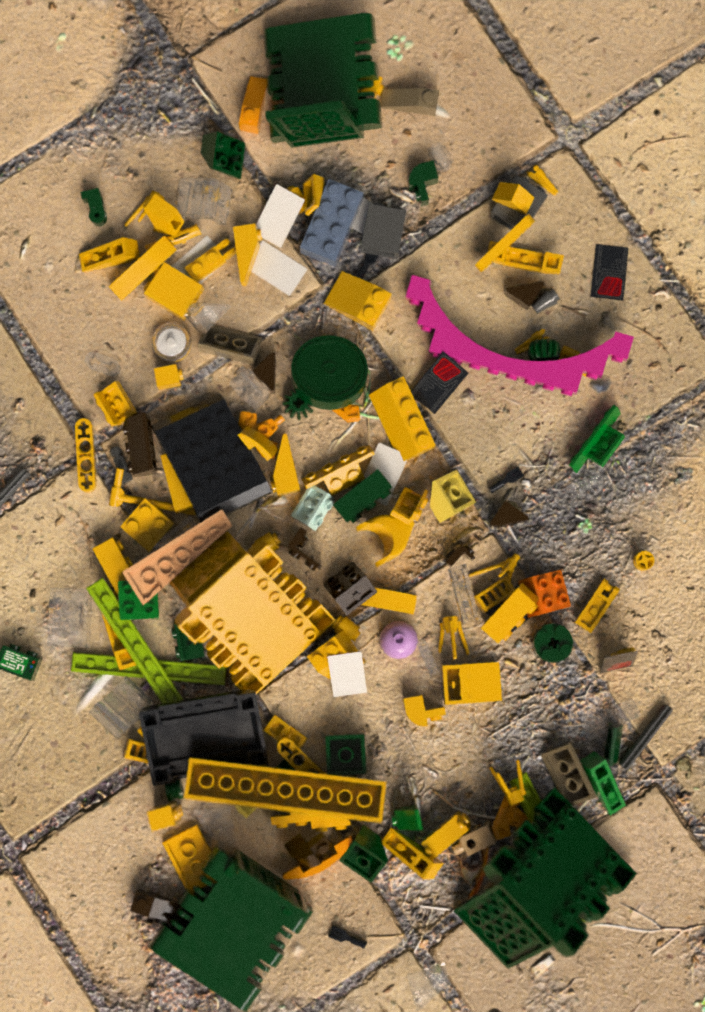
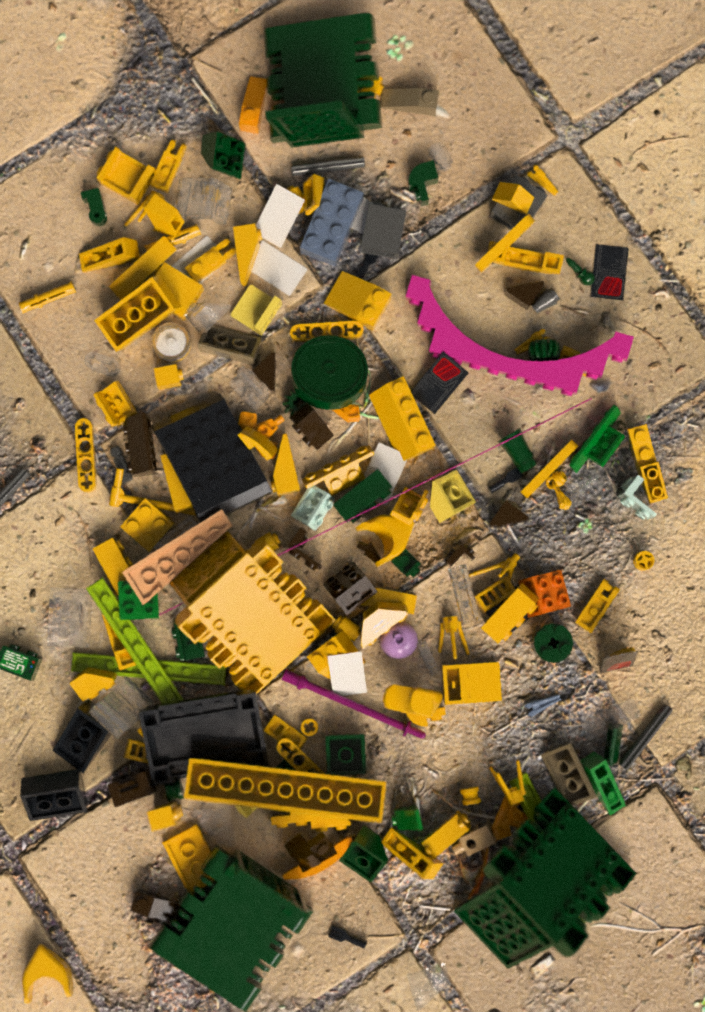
none -> yellow pin [18,281,76,314]
none -> black slope [20,769,87,821]
none -> yellow animal [22,944,74,1004]
none -> black slope [52,700,119,773]
none -> yellow slope [69,667,118,702]
none -> yellow brick [94,275,182,352]
none -> yellow panel [96,147,156,205]
none -> dark brown brick [107,767,157,807]
none -> yellow hinge [150,139,187,193]
none -> dark pink piece [159,398,592,615]
none -> light yellow bracket [230,285,282,336]
none -> magenta bar [281,669,426,739]
none -> yellow beam [290,321,364,343]
none -> dark brown brick [290,403,334,450]
none -> dark grey axle [291,156,365,176]
none -> yellow bush [301,718,318,736]
none -> dark brown bar [357,541,381,563]
none -> slope [360,601,408,648]
none -> yellow animal [383,684,443,716]
none -> dark green bracket [391,548,421,578]
none -> yellow wheel [460,786,481,806]
none -> dark green plant [497,428,537,473]
none -> yellow beam [521,440,578,498]
none -> sand blue piece [524,694,561,717]
none -> yellow piece [546,471,572,510]
none -> dark green bar [566,258,595,286]
none -> light aqua bracket [617,475,657,520]
none -> yellow slope [627,424,668,504]

